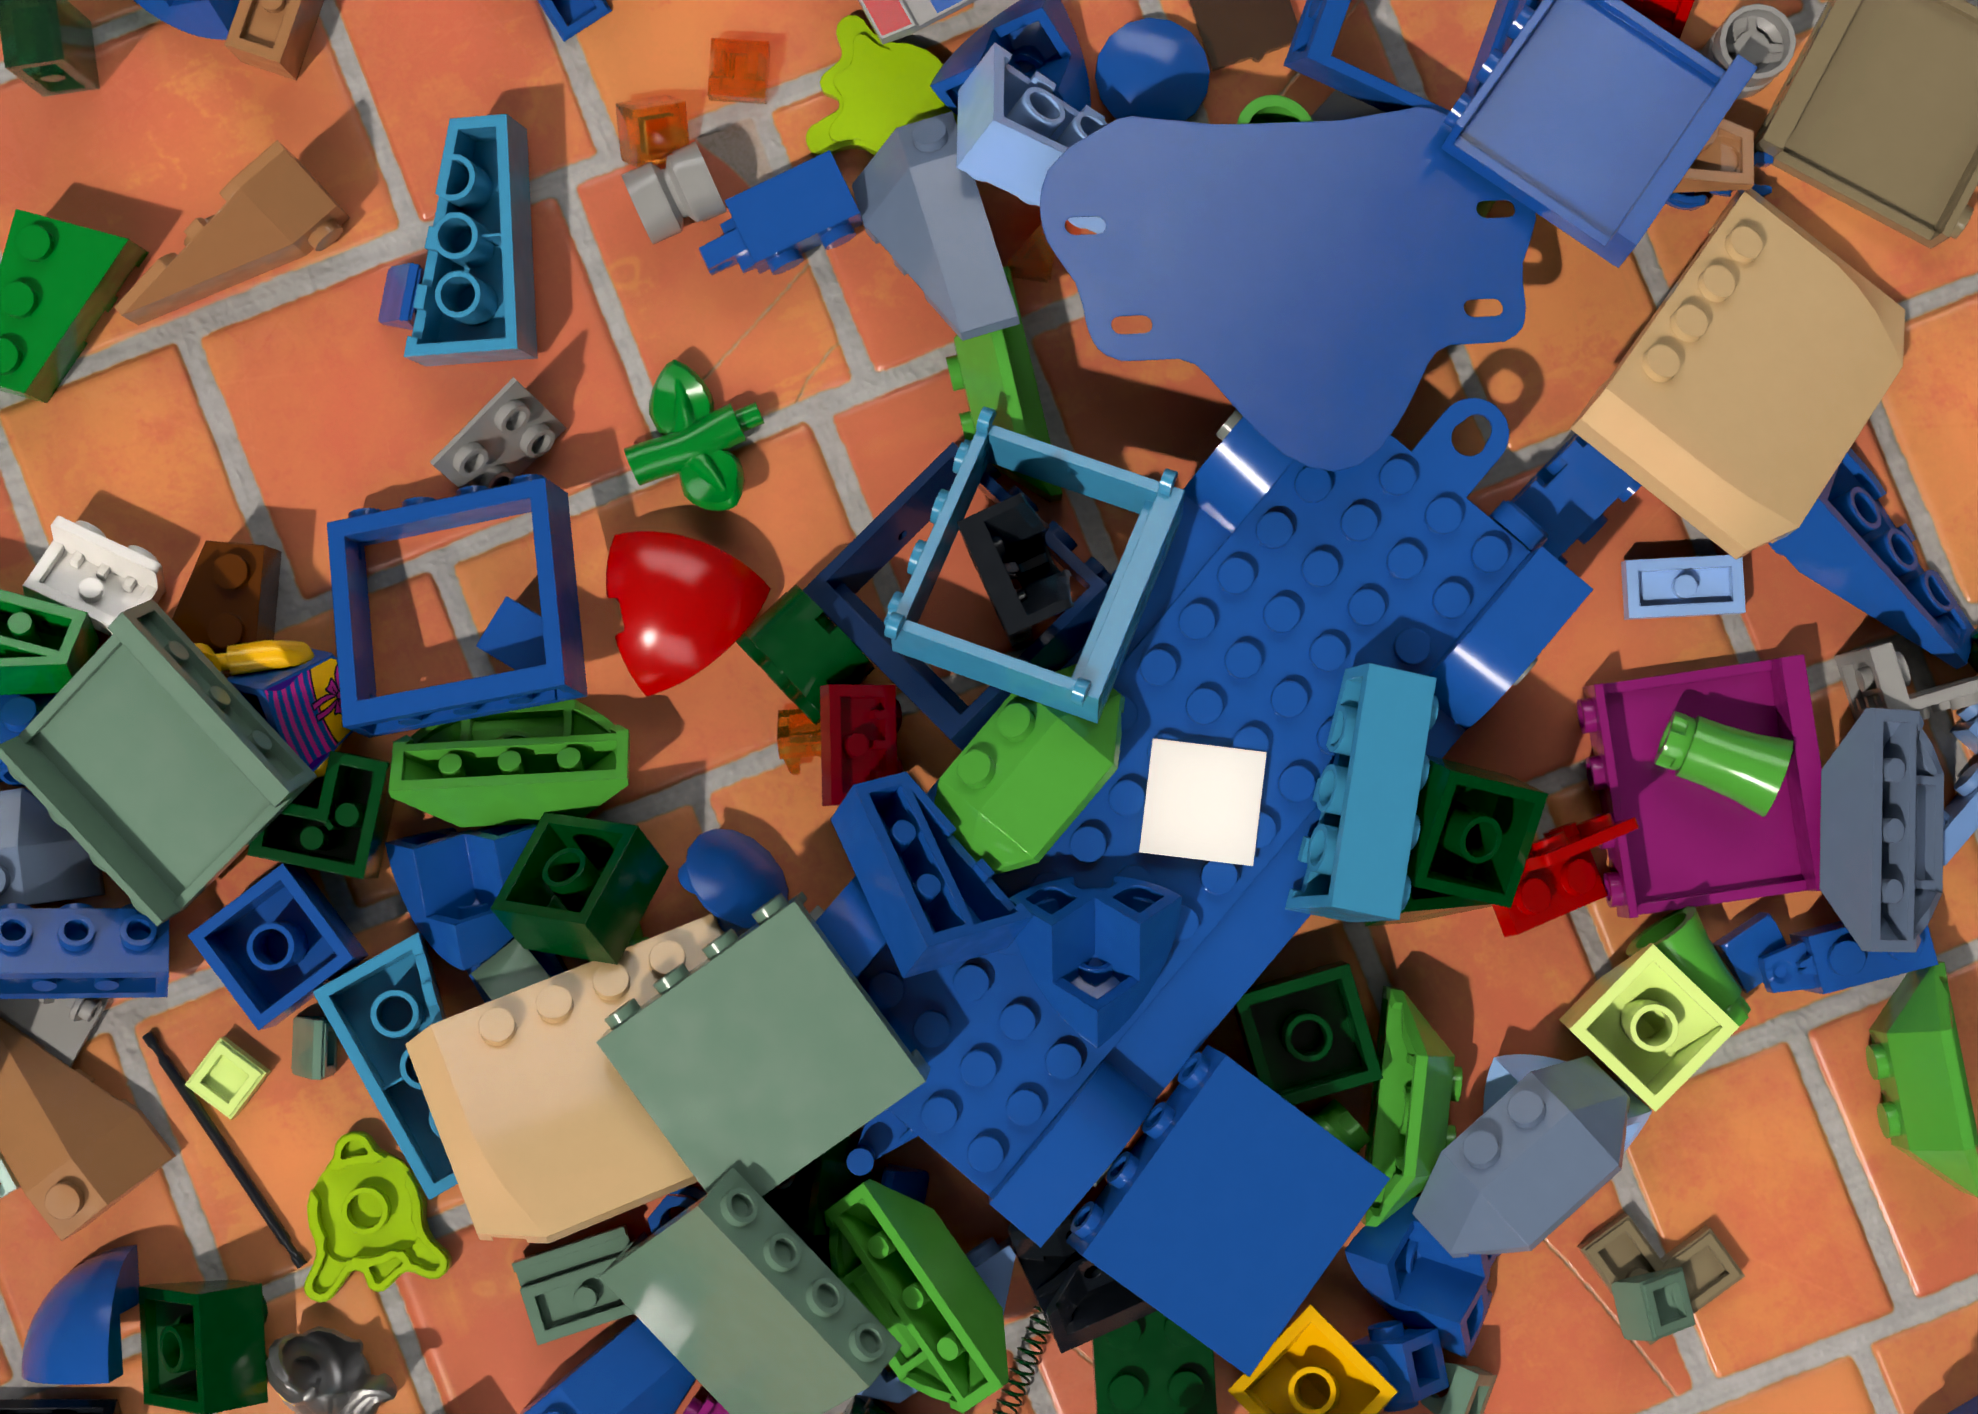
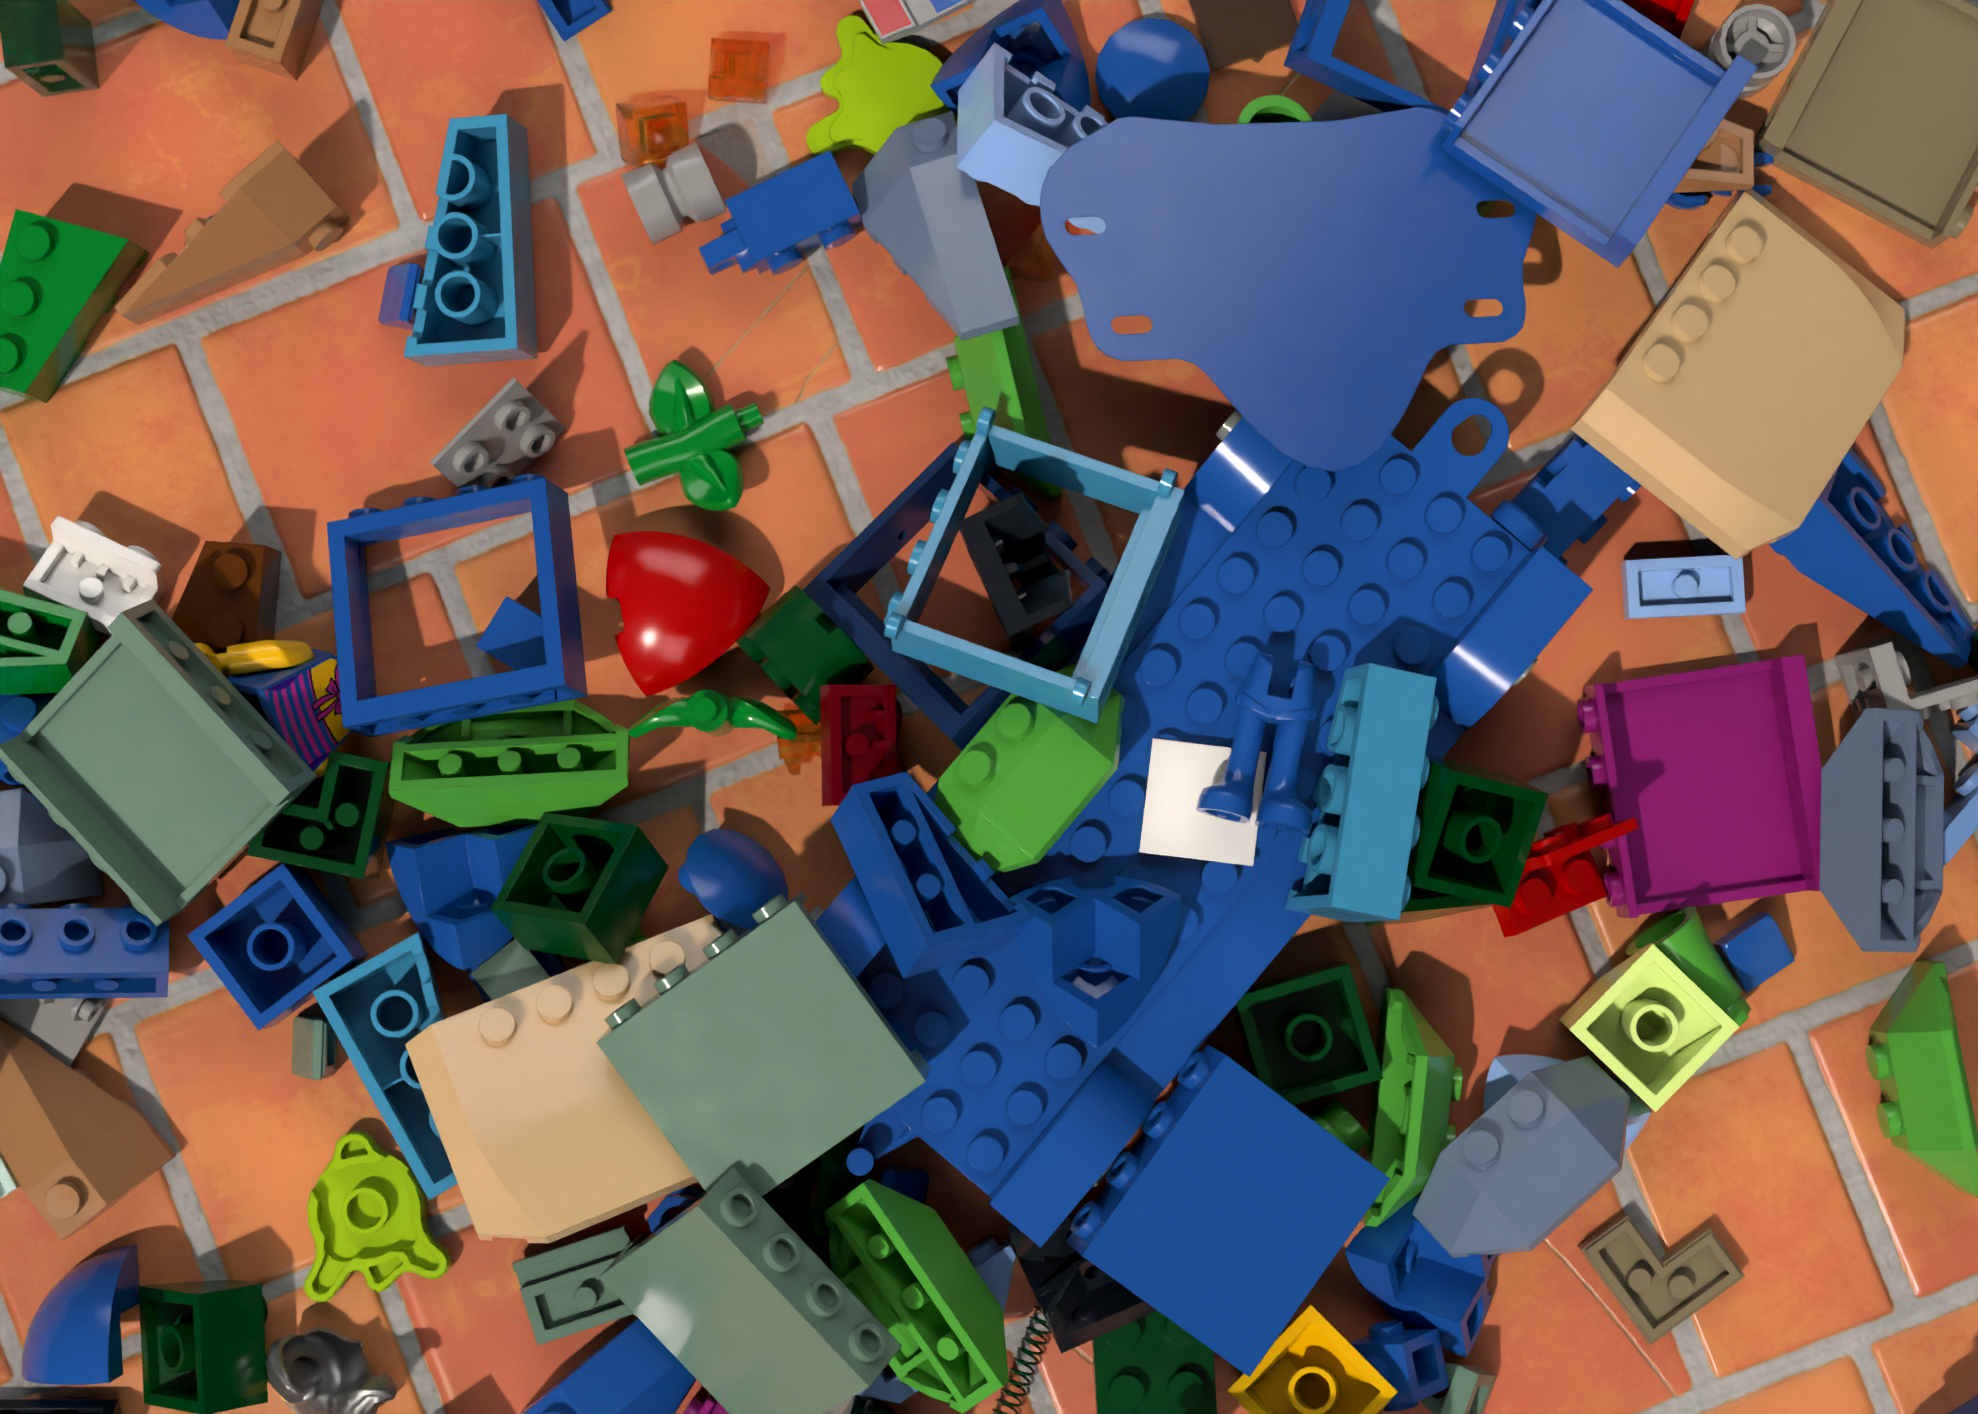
black piece [142,1031,308,1269] -> none
yellowish green tile [185,1036,271,1120] -> none
sand green slope [1611,1267,1696,1341] -> none
bright green plant [1654,711,1793,817] -> none
blue hinge [1758,921,1939,994] -> none
none -> green plant [628,690,797,741]
none -> blue piece [1196,653,1319,834]

